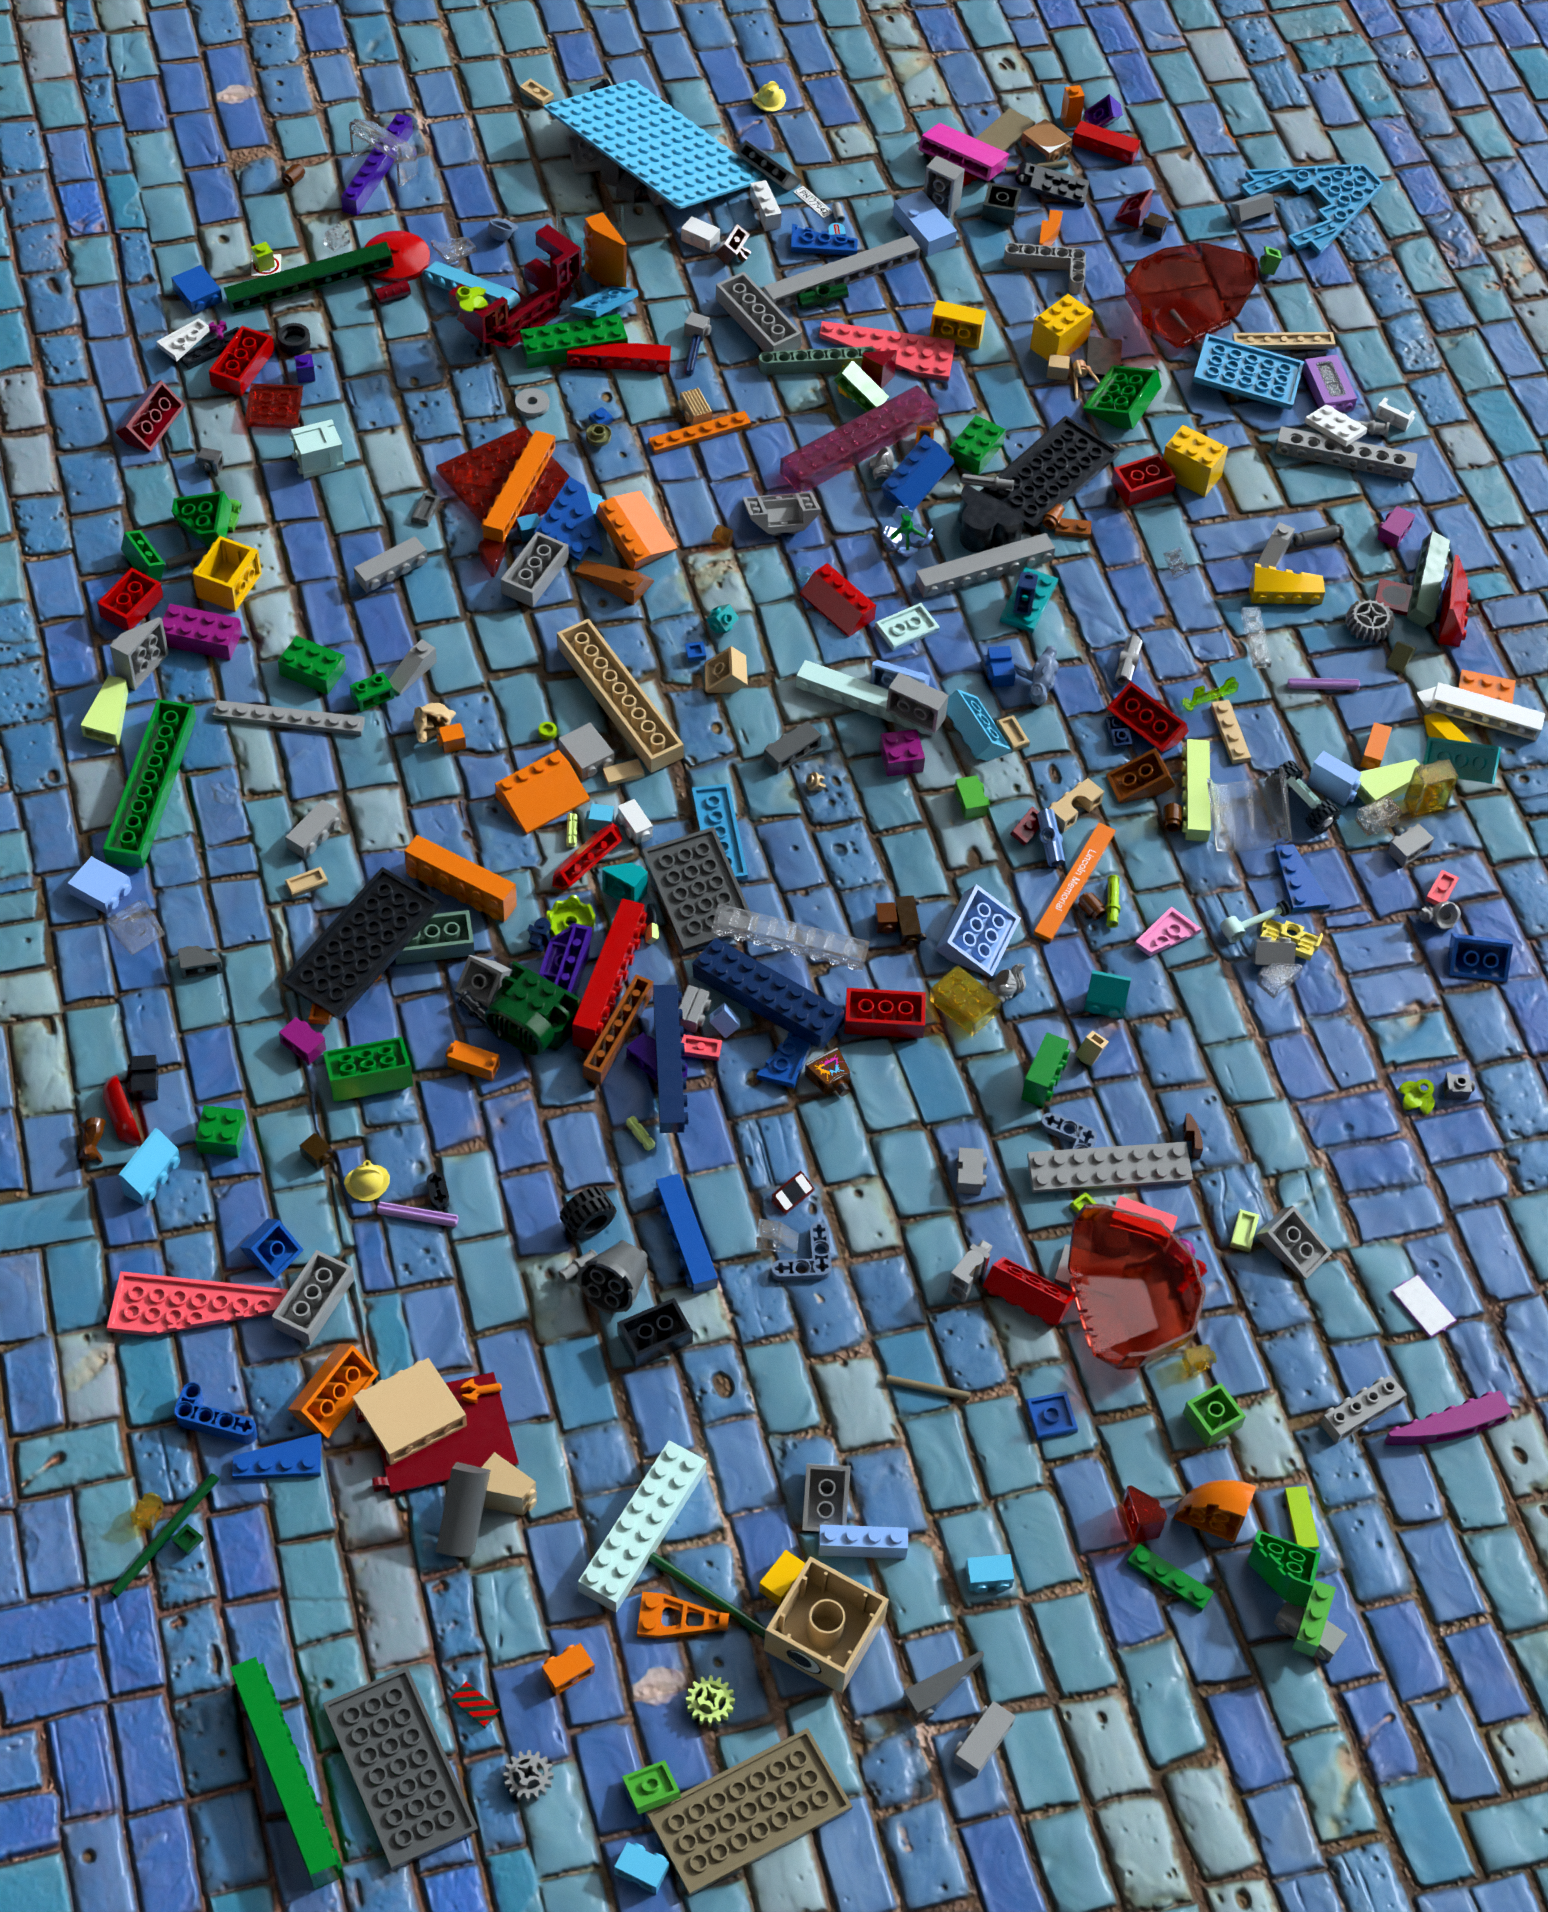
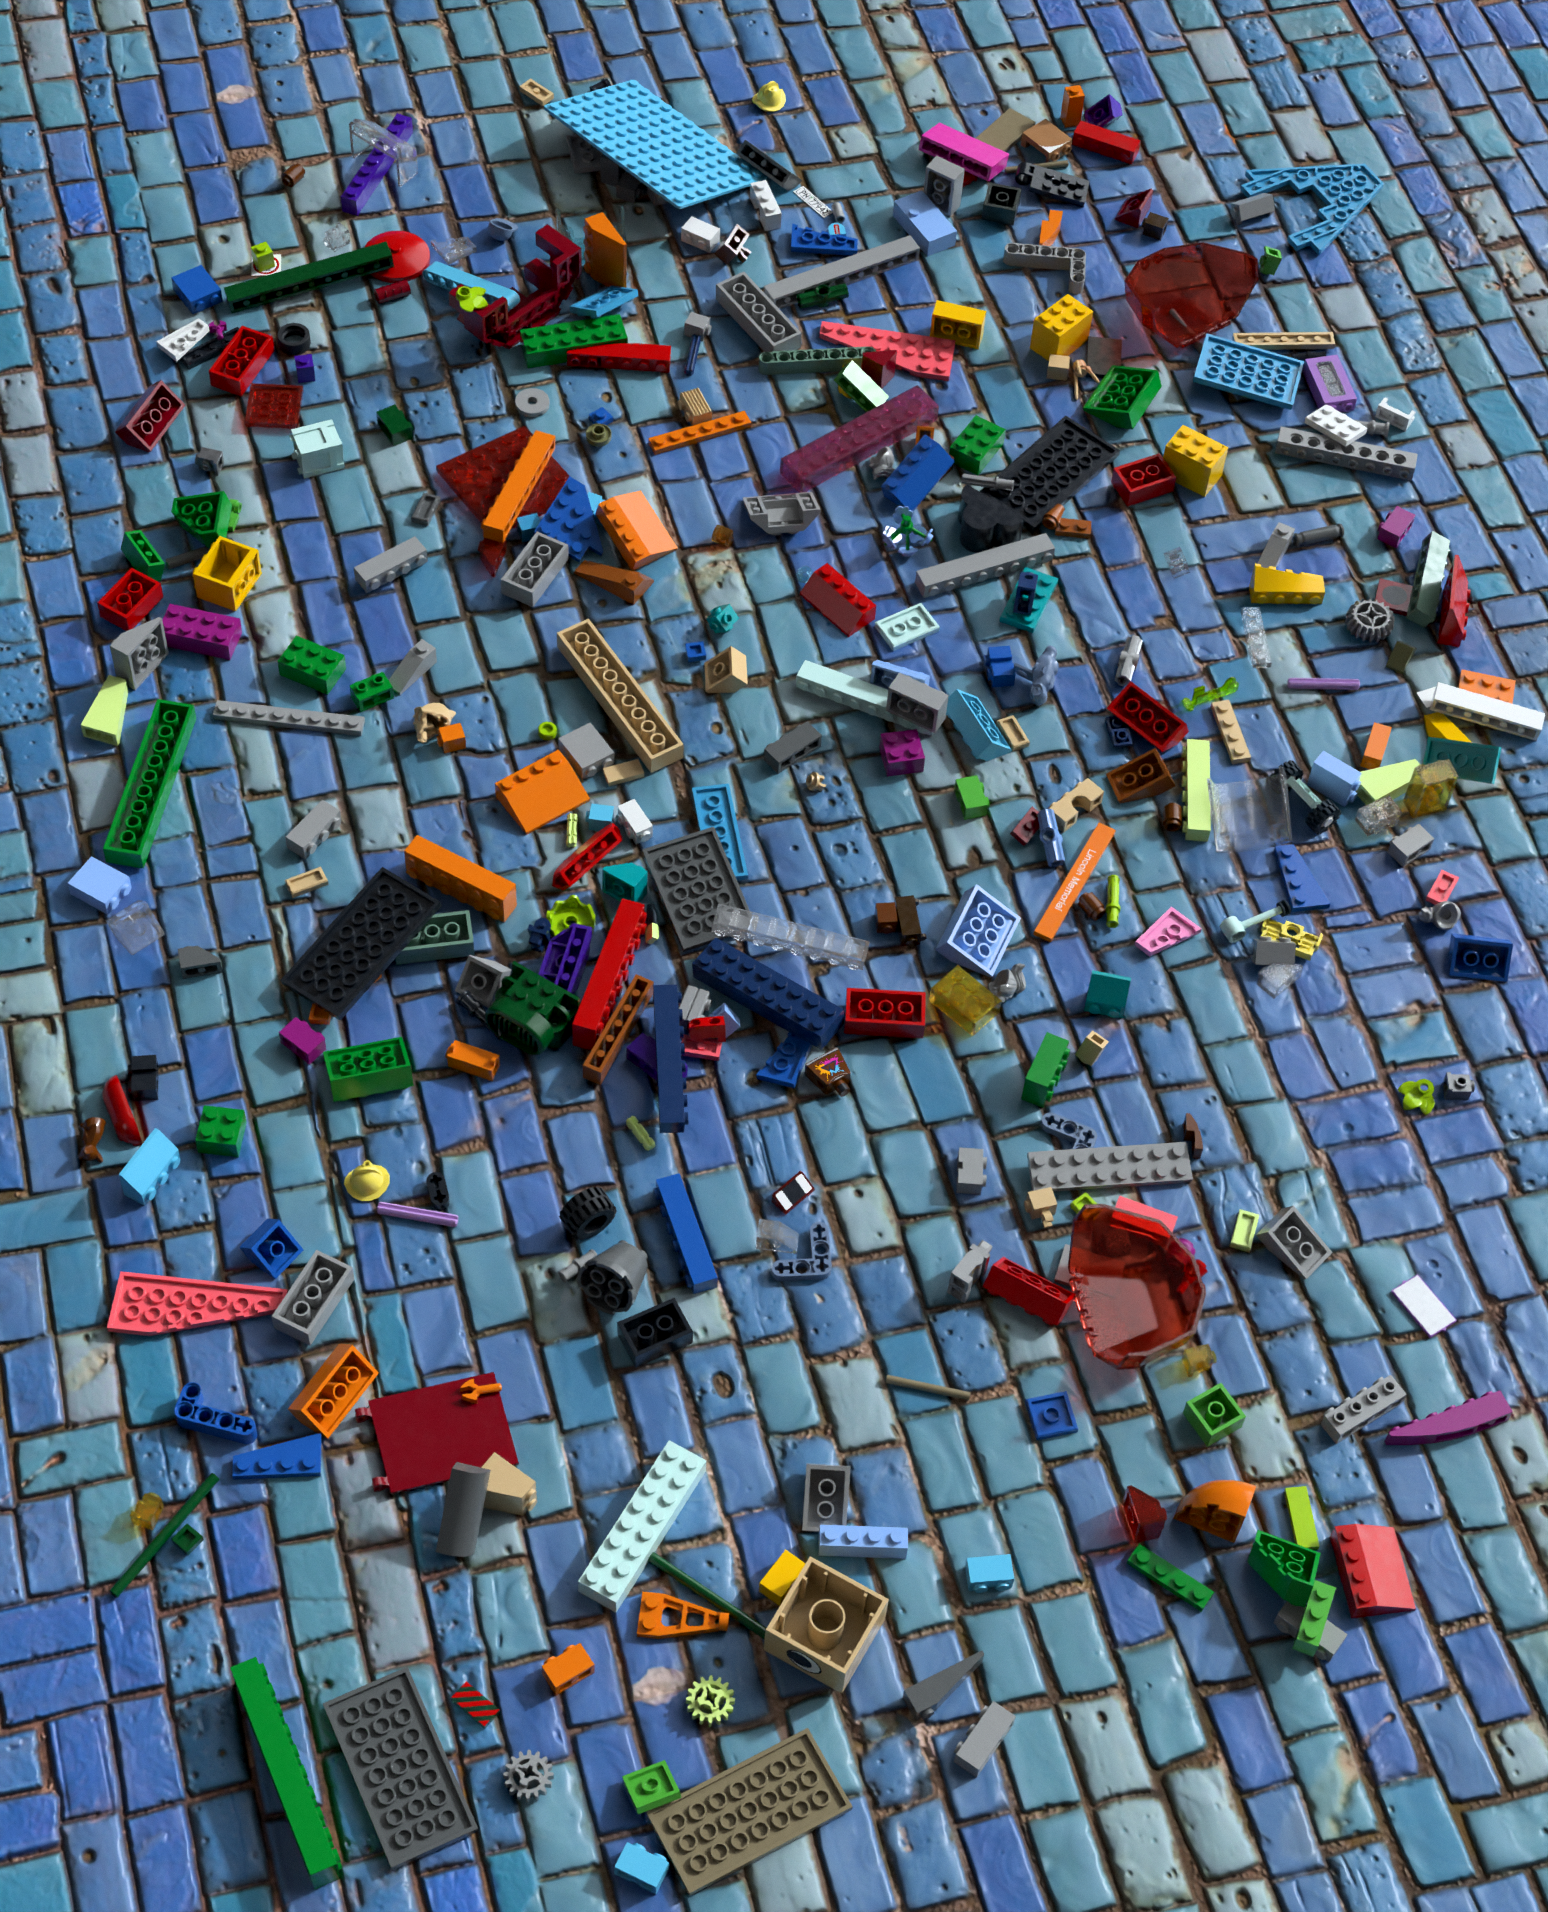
dark brown brick [299,1132,333,1170] -> none
tan panel [352,1358,467,1465] -> none
none -> dark green piece [376,404,413,447]
none -> red leg [687,1016,726,1042]
none -> tan brick [1024,1187,1057,1228]
none -> slope [1330,1524,1416,1619]

